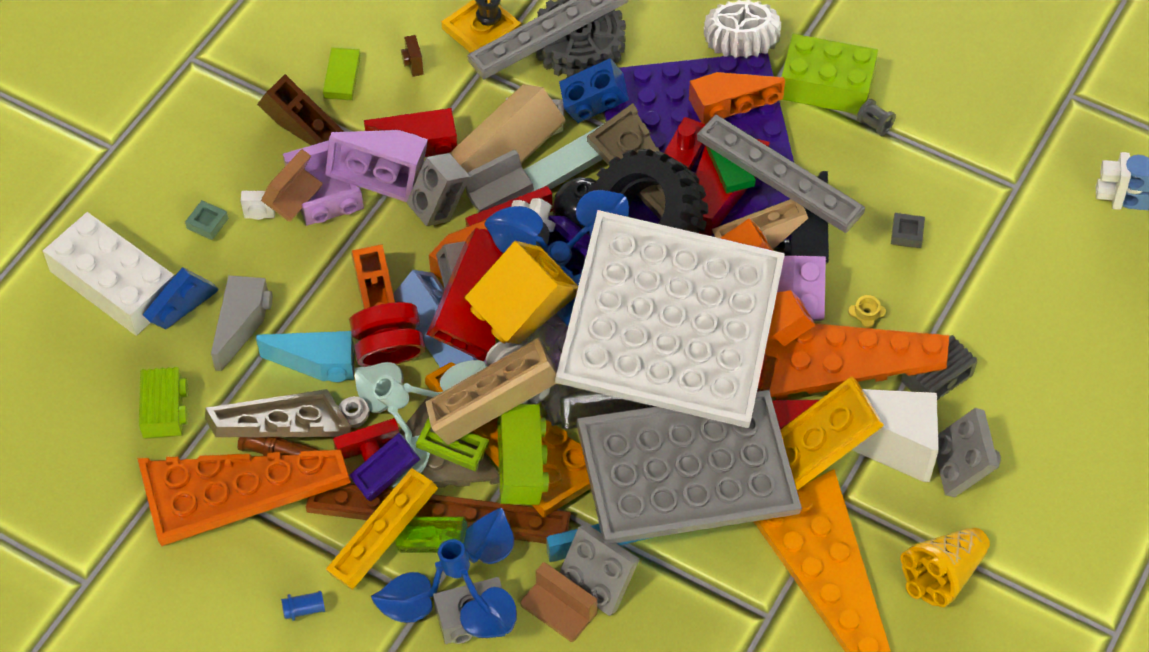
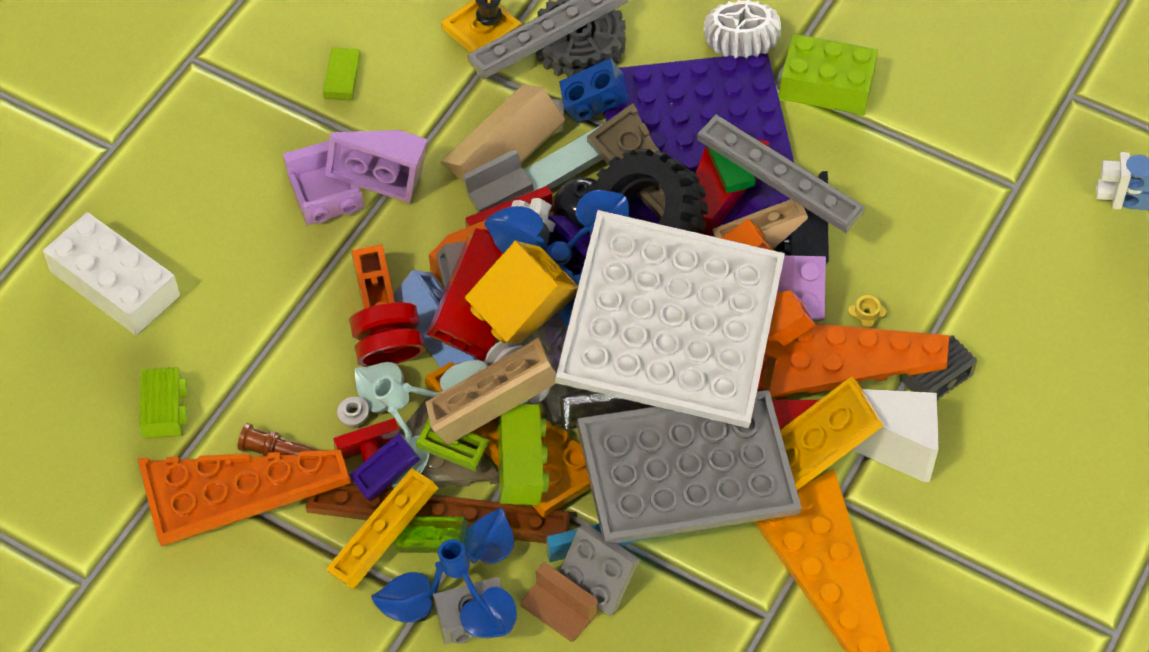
blue wing [143,267,219,329] -> none
sand green plate [185,200,229,240] -> none
dark tan wing [205,389,351,437] -> none
light grey slope [211,275,273,371] -> none
white plate [240,191,275,220] -> none
medium azure slope [256,331,354,382] -> none
reddish brown slope [257,74,345,145] -> none
medium nougat panel [261,149,322,221] -> none
blue pin [281,591,325,621] -> none
red slope [364,108,457,157] -> none
reddish brown plate [401,35,424,77] -> none
light grey brick [406,153,470,226] -> none
red tile [664,117,706,171] -> none
orange slope [689,72,785,124] -> none
dark grey bush [857,99,896,136] -> none
dark grey plate [890,213,925,248] -> none
yellow cone [900,528,990,608] -> none
light grey plate [936,408,1001,497] -> none

